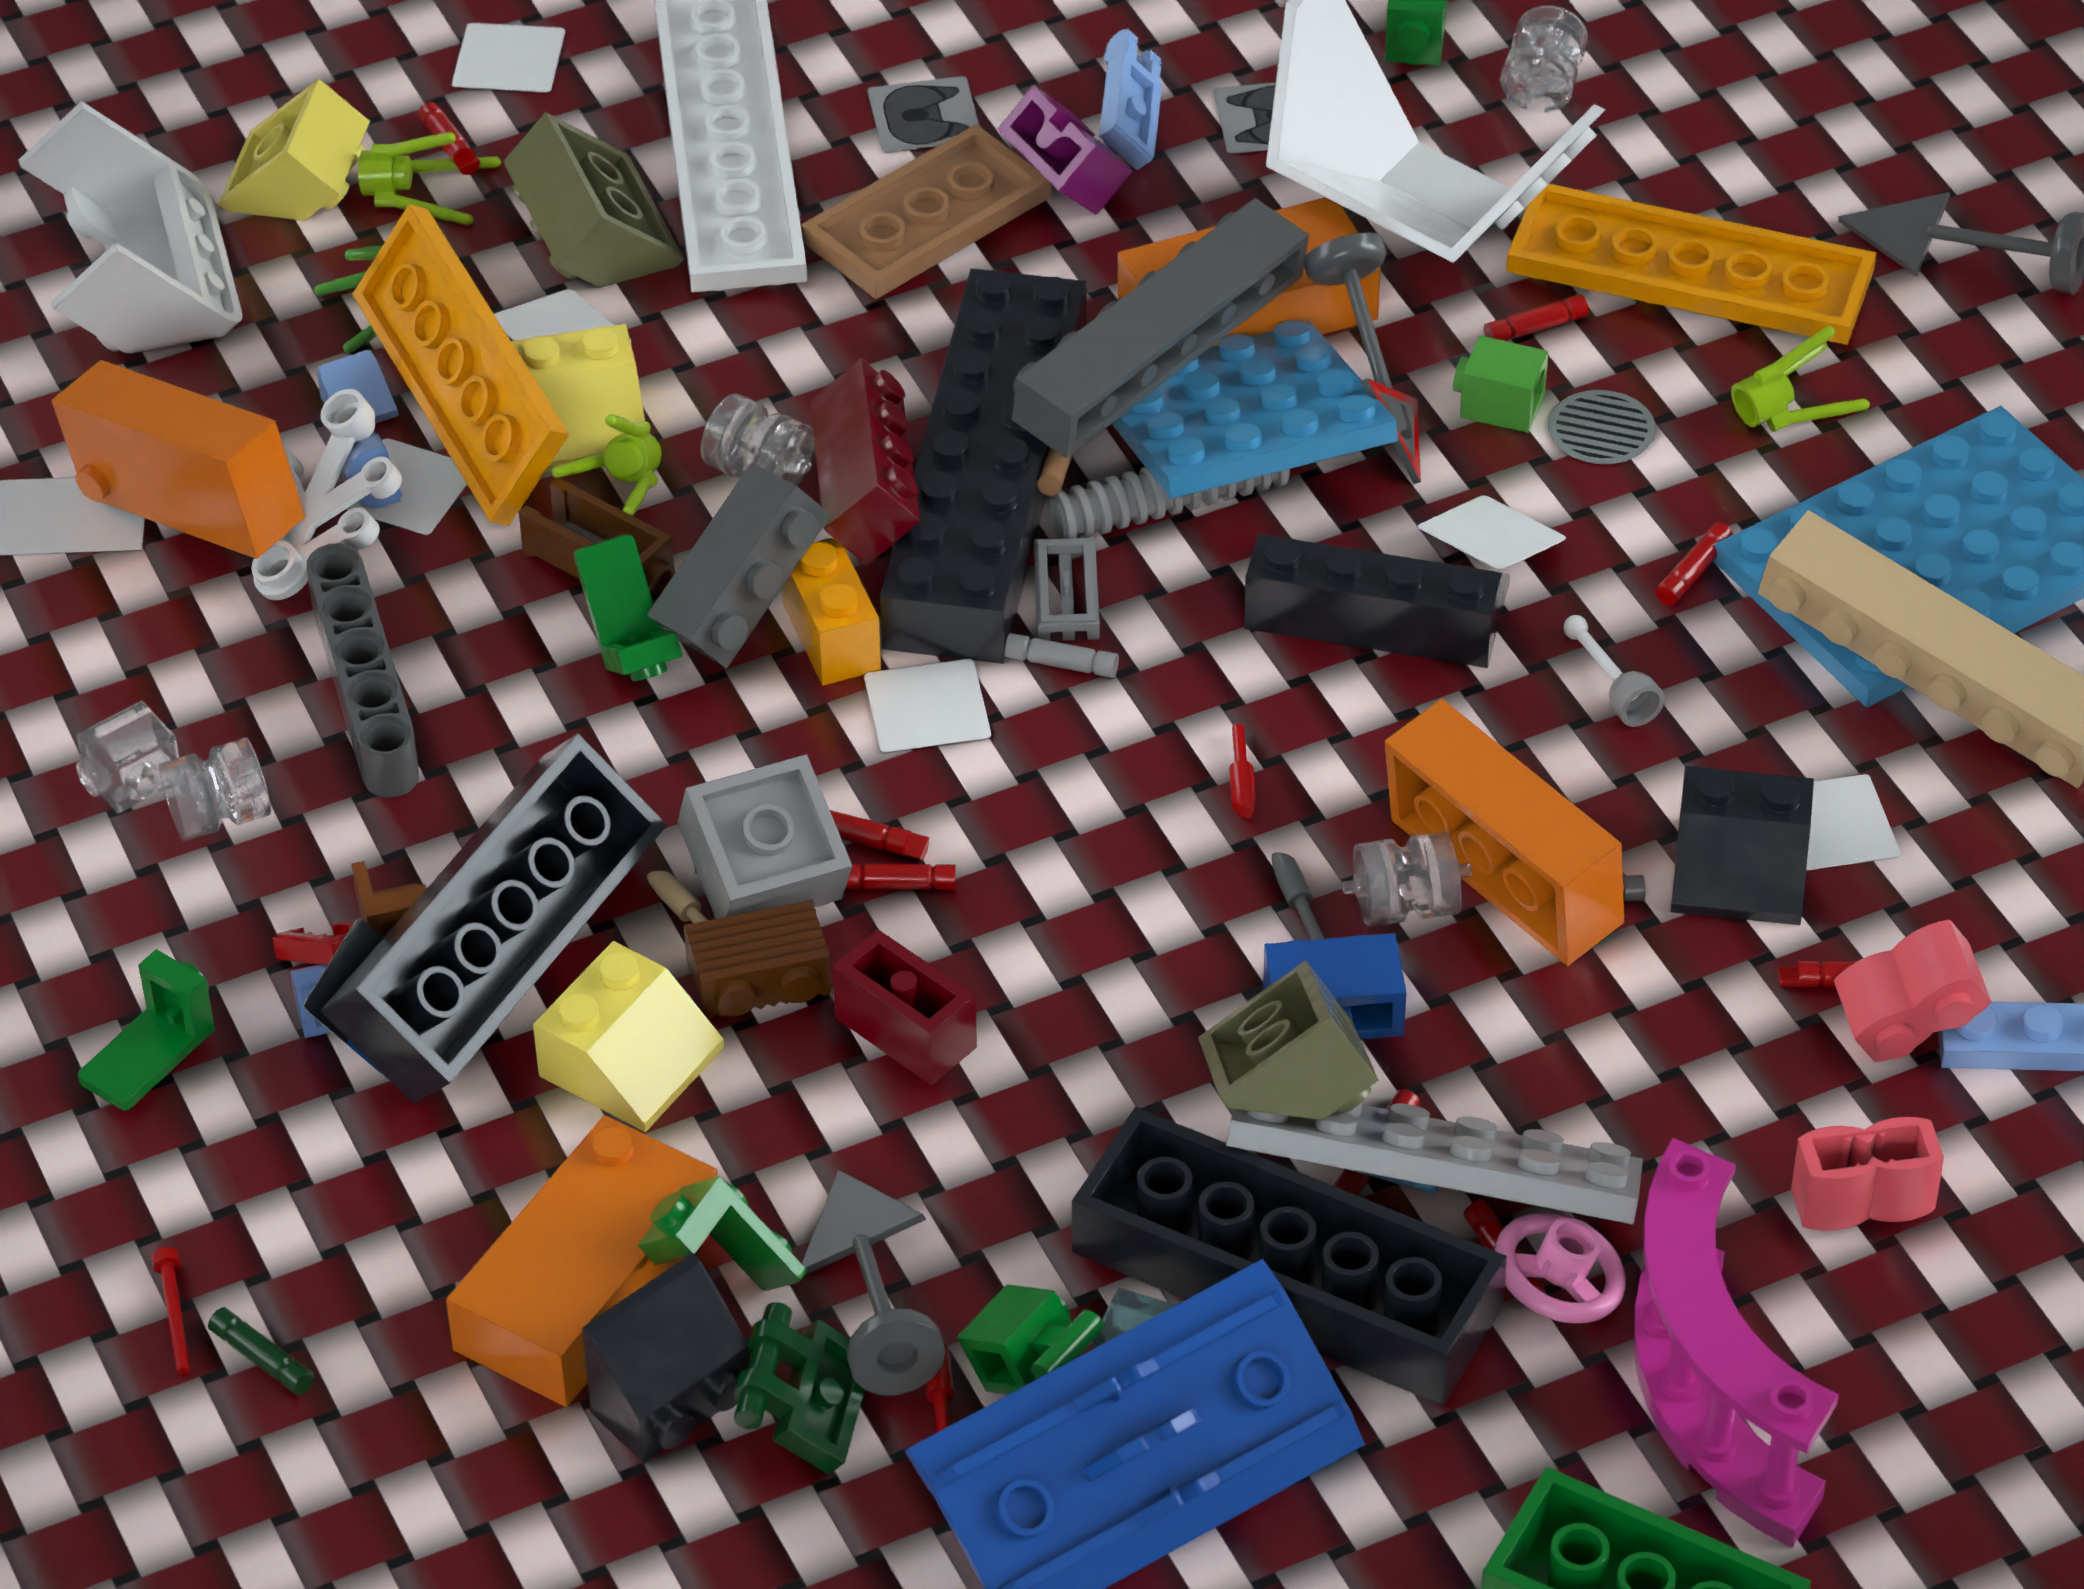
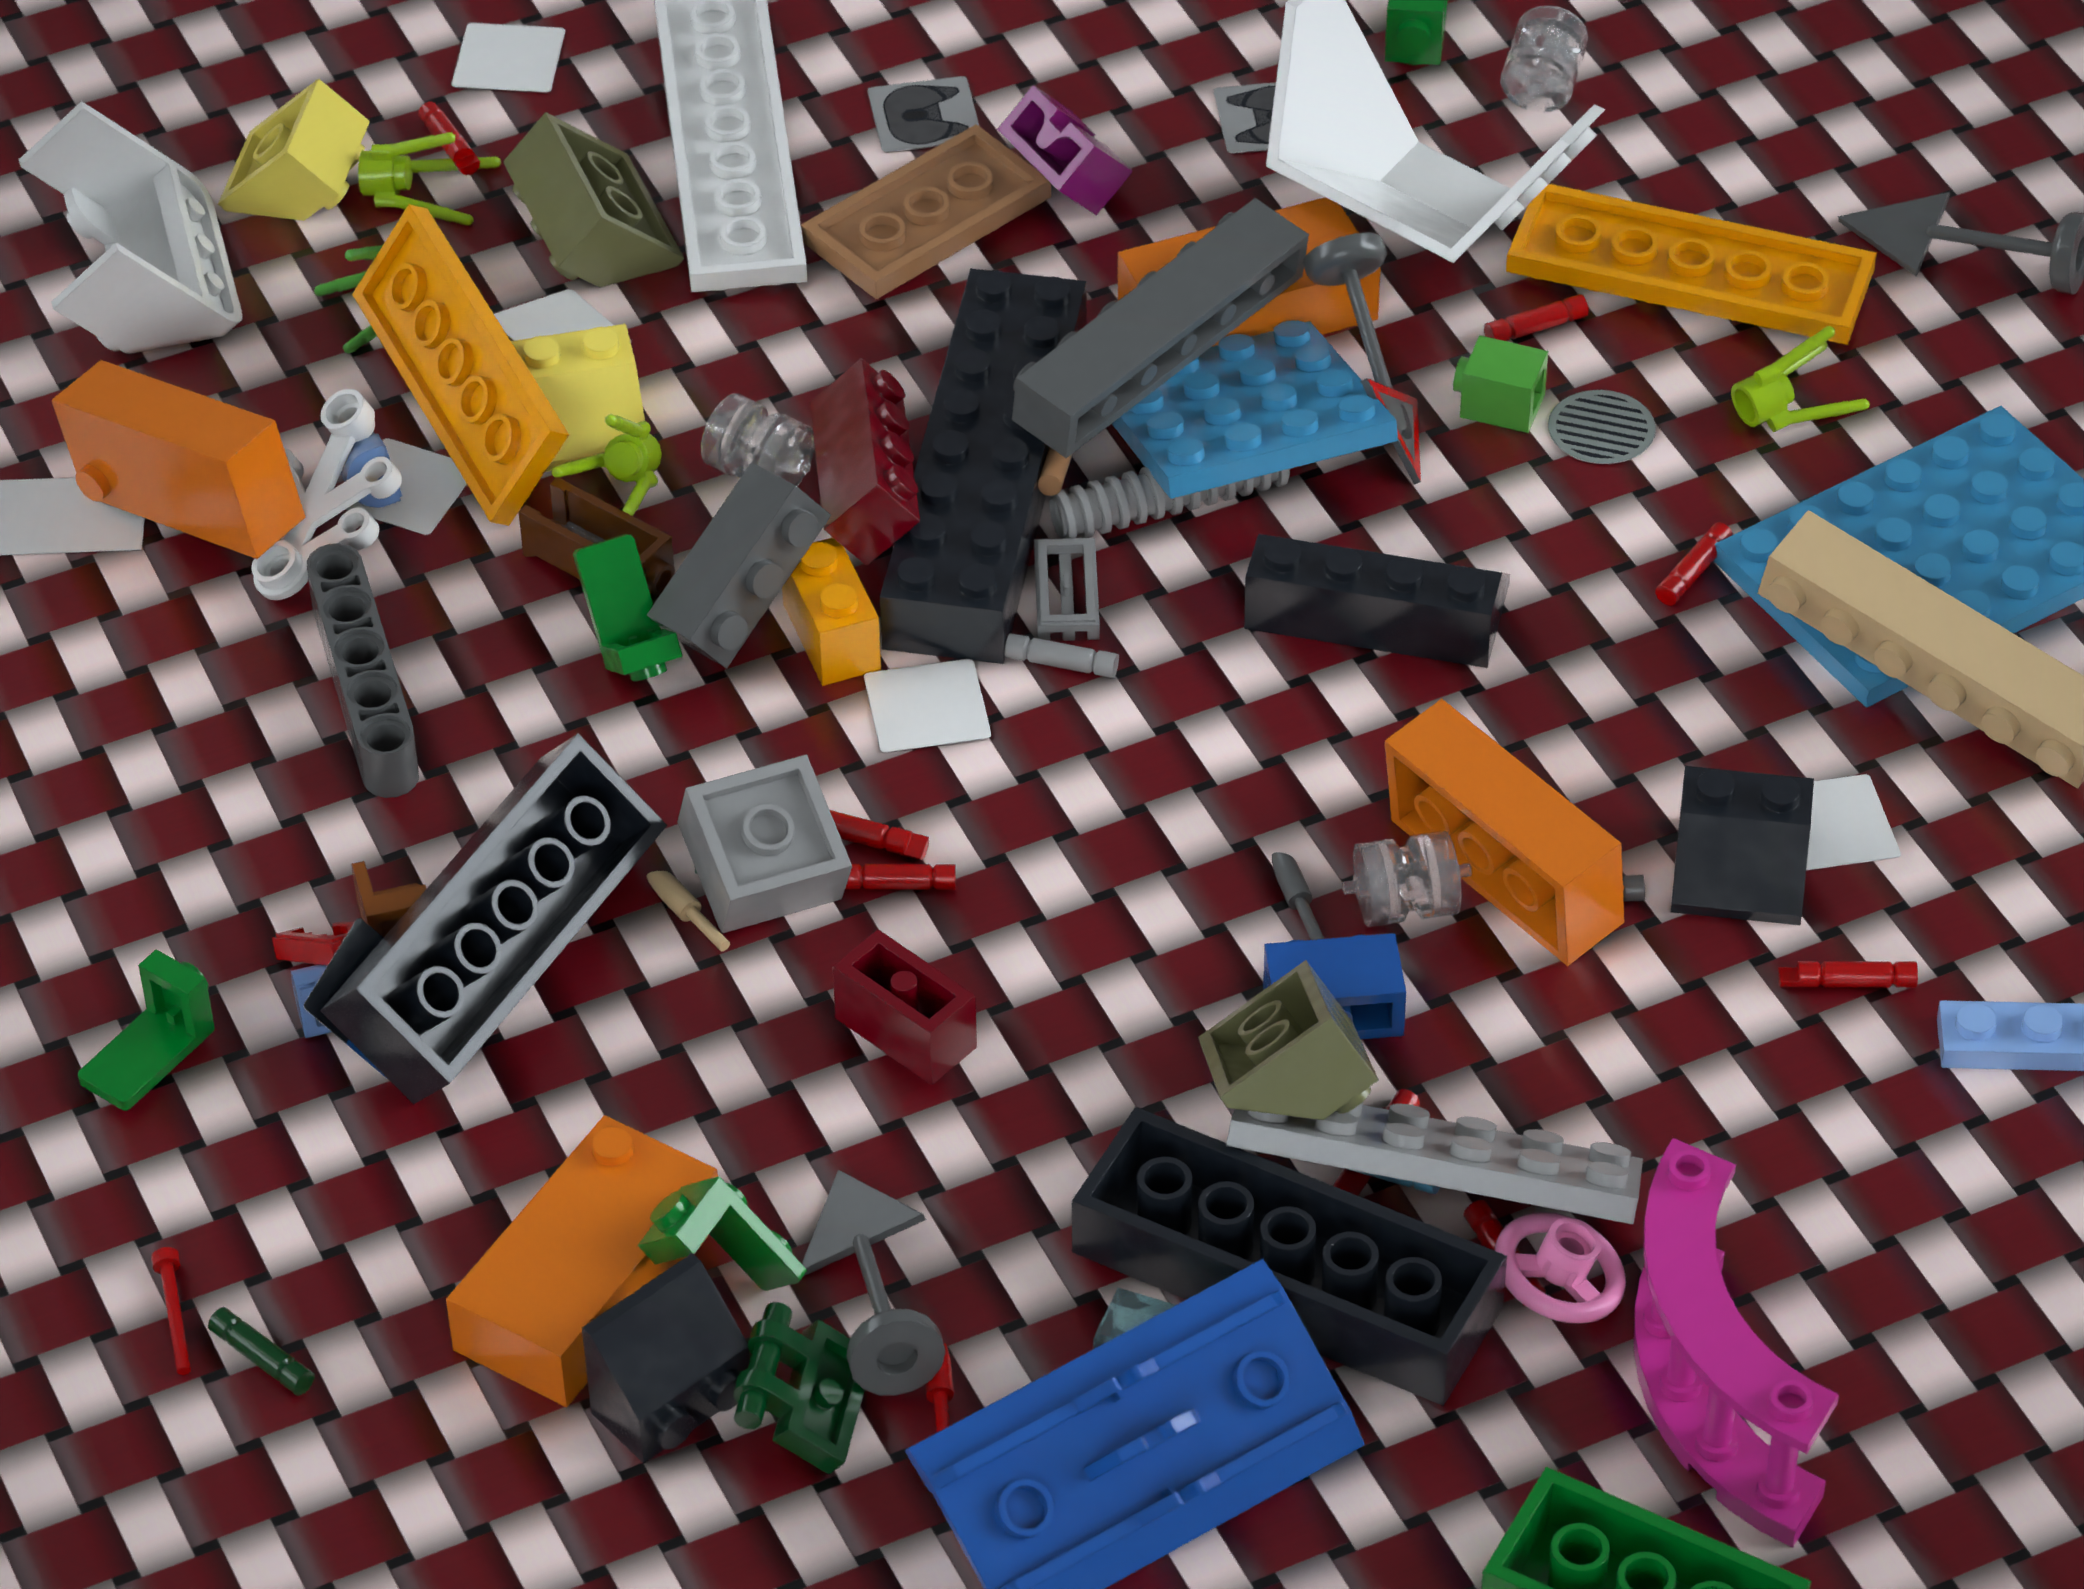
clear brick [76,701,183,814] -> none
clear wheel [159,737,271,842] -> none
light blue slope [317,350,398,424] -> none
light yellow slope [533,941,724,1132] -> none
reddish brown brick [684,900,831,1020] -> none
green brick [956,1284,1104,1394] -> none
light blue hinge [1099,29,1162,170] -> none
red piece [1229,724,1256,819] -> none
white sticker [1418,495,1566,570] -> none
light grey hinge [1563,615,1665,727] -> none
coral brick [1791,1117,1944,1231] -> none
coral brick [1834,920,1992,1062] -> none

